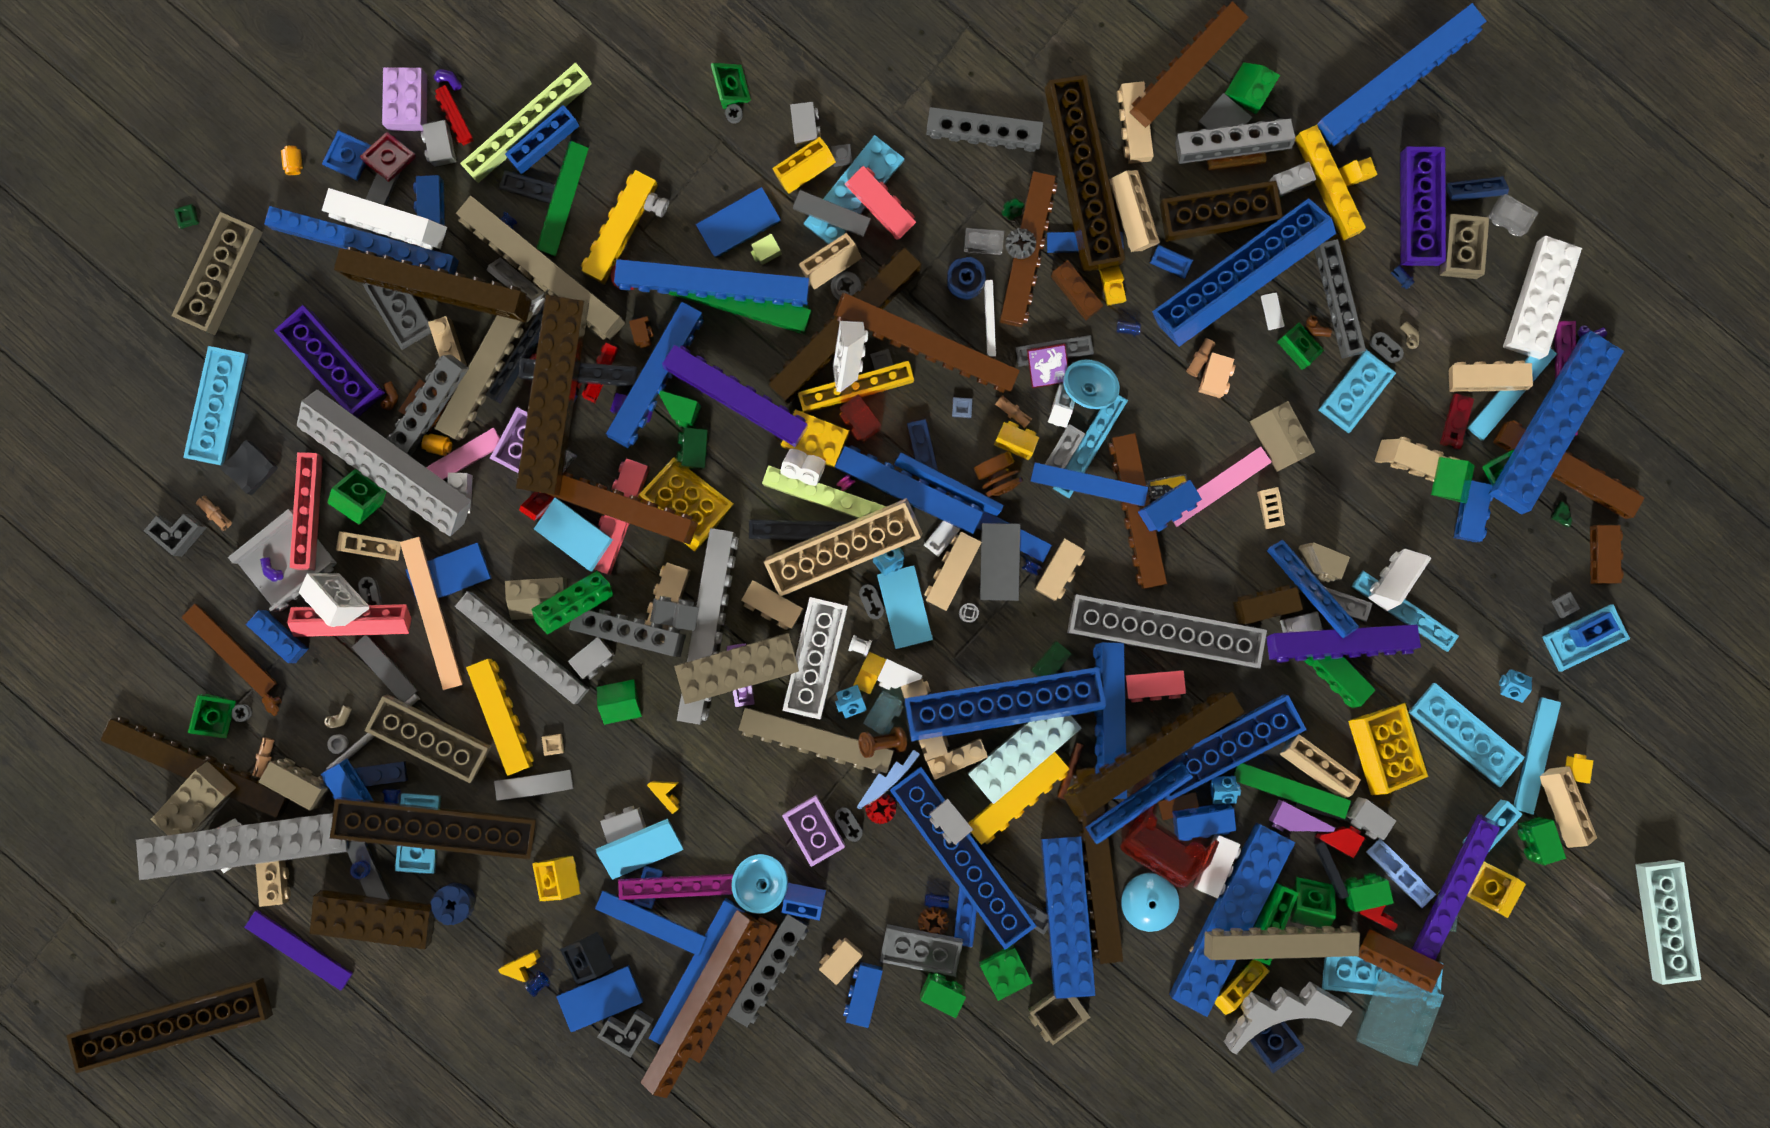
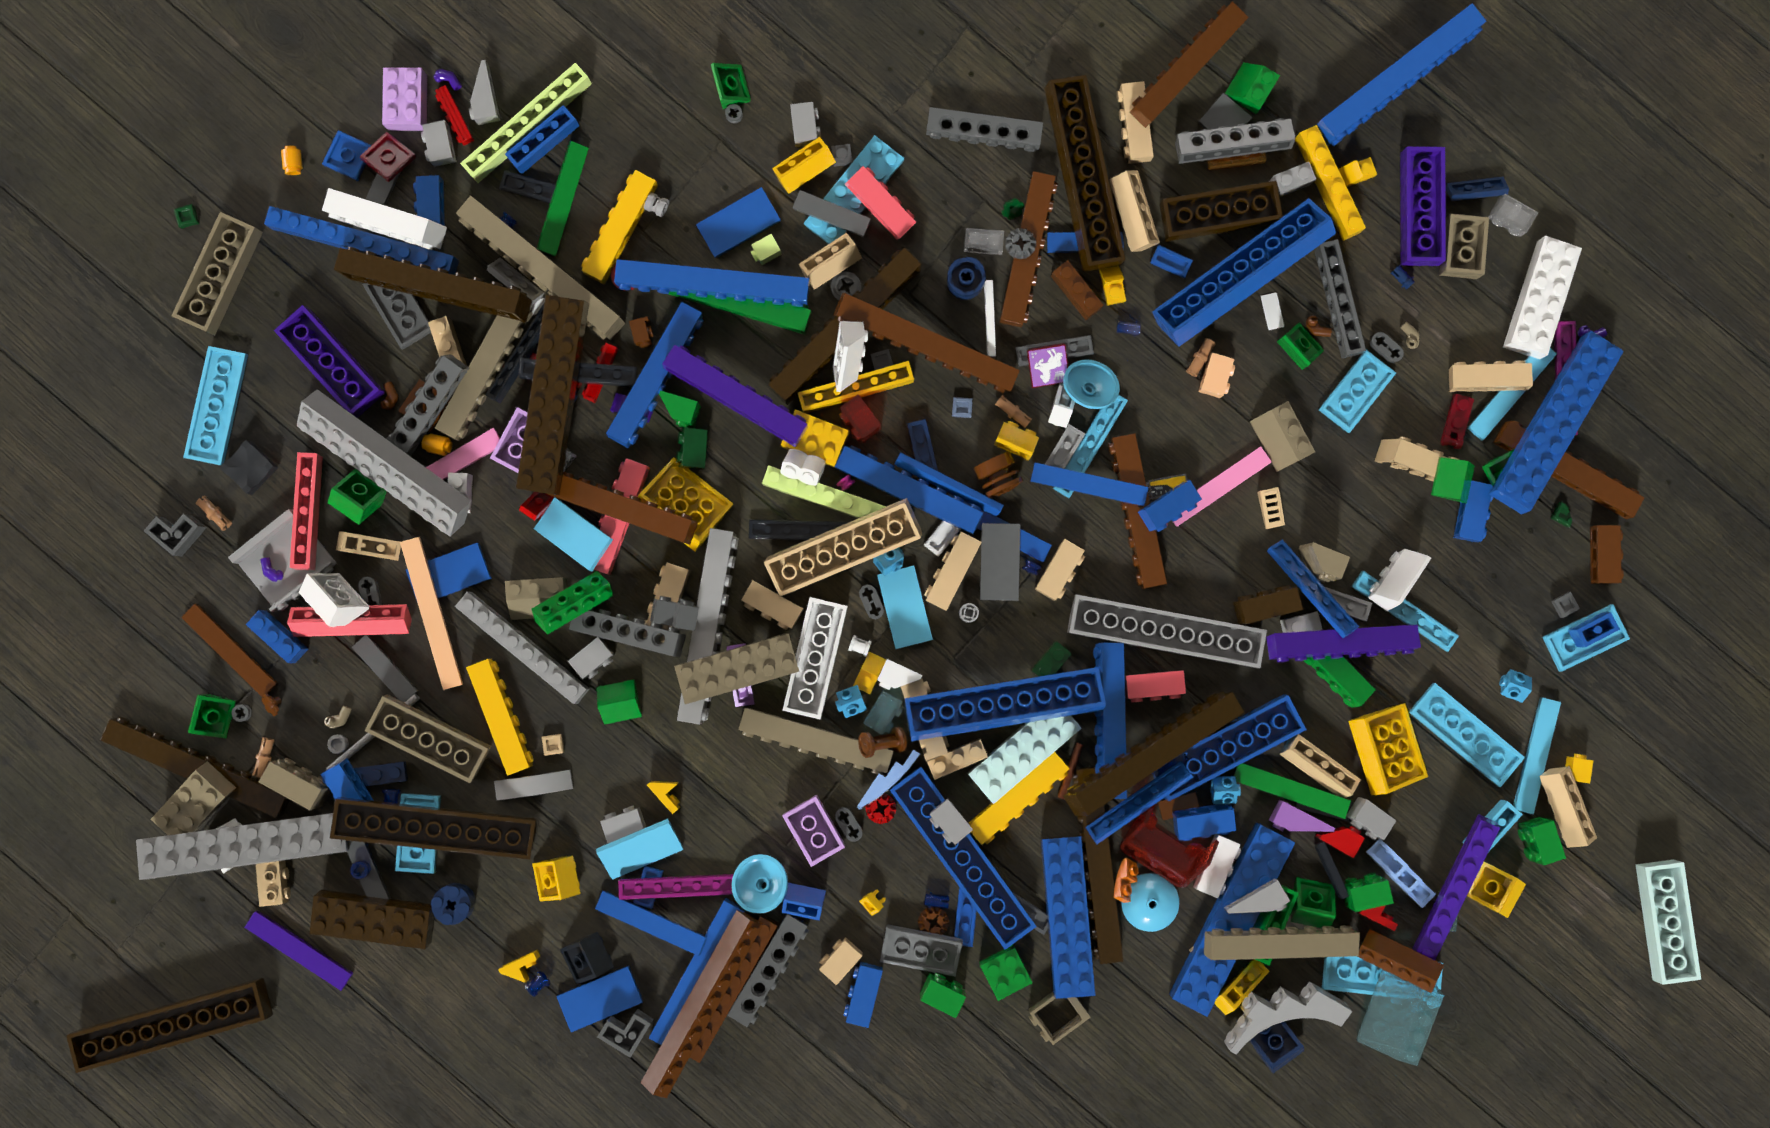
none -> light grey slope [469,60,501,125]
none -> yellow tile [859,890,886,915]
none -> orange slope [1114,858,1138,903]
none -> light grey slope [1224,878,1290,913]

